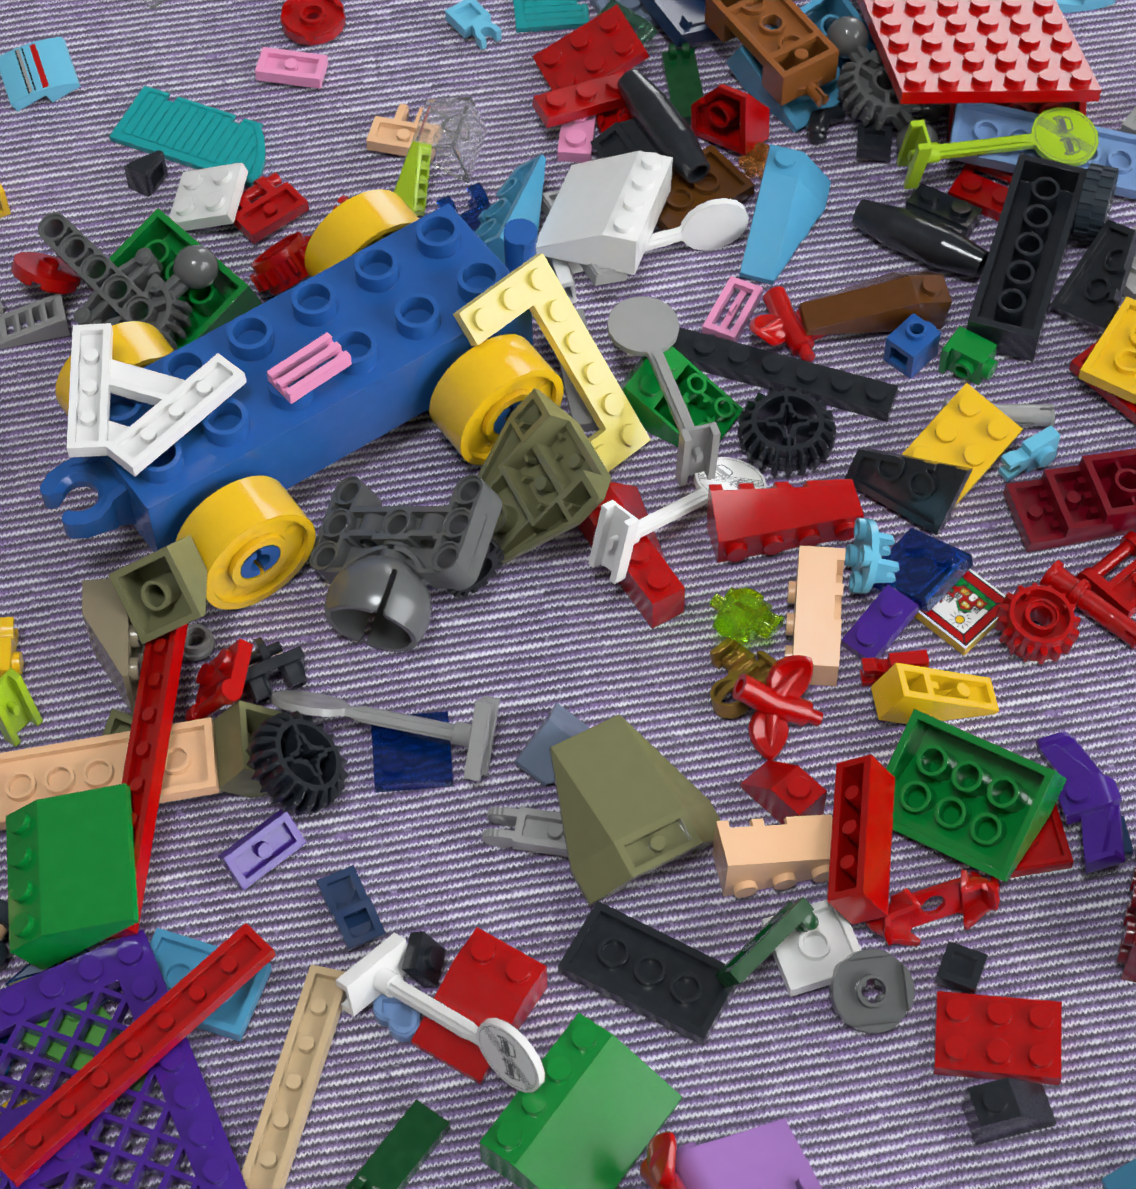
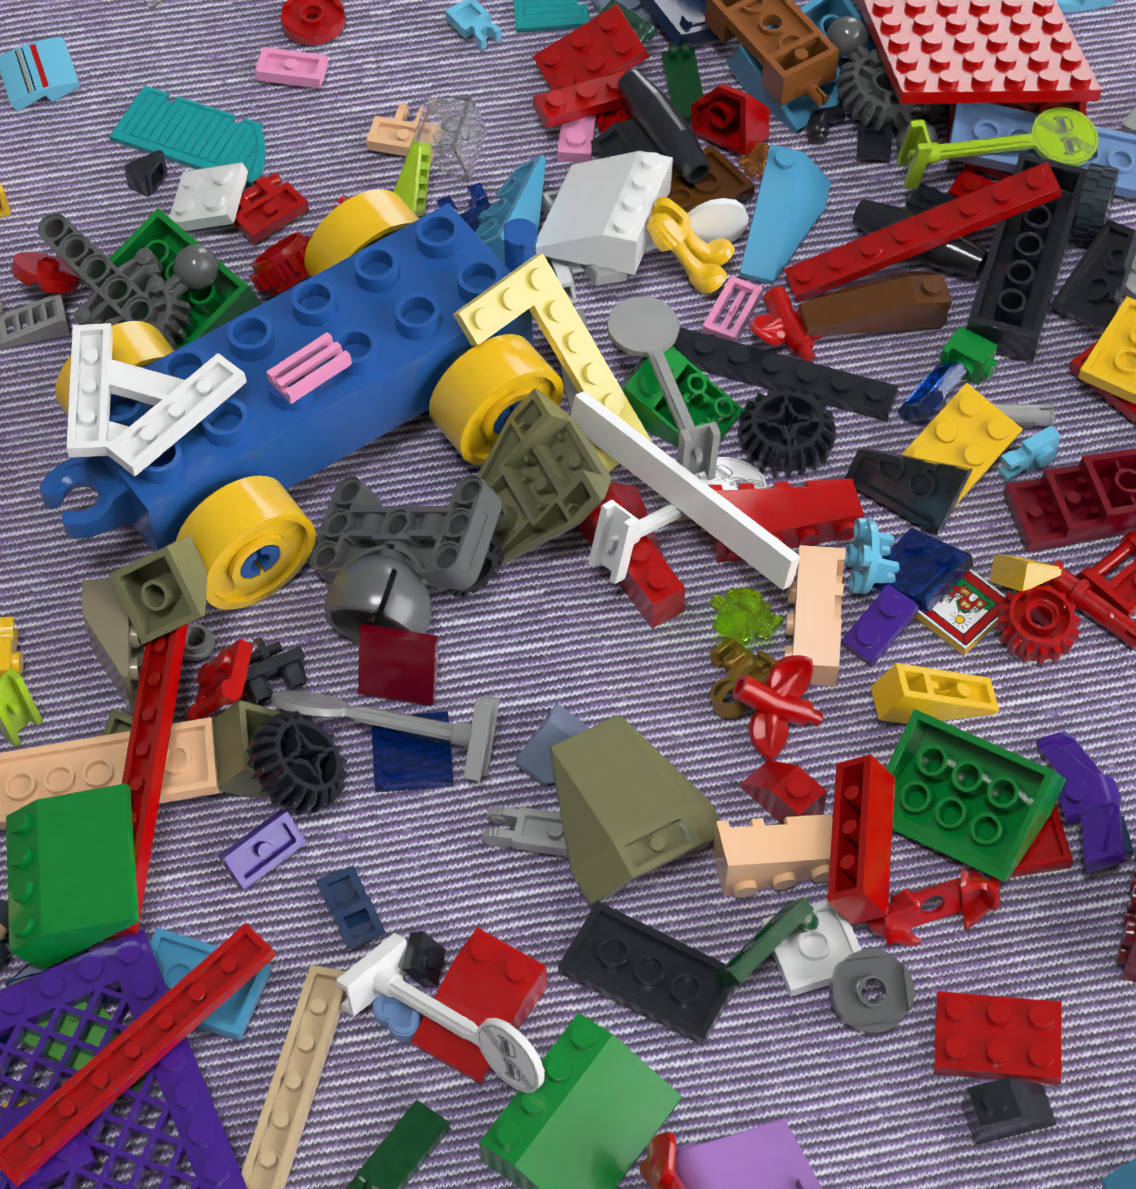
red plate [859,649,930,687] -> none
blue brick [883,313,941,379] -> none
black plate [935,941,988,994] -> none
none -> dark red tile [358,624,438,705]
none -> white tile [571,391,800,590]
none -> yellow piece [646,197,735,294]
none -> red plate [784,161,1062,303]
none -> clear blue tile [897,362,967,421]
none -> yellow slope [990,554,1062,591]

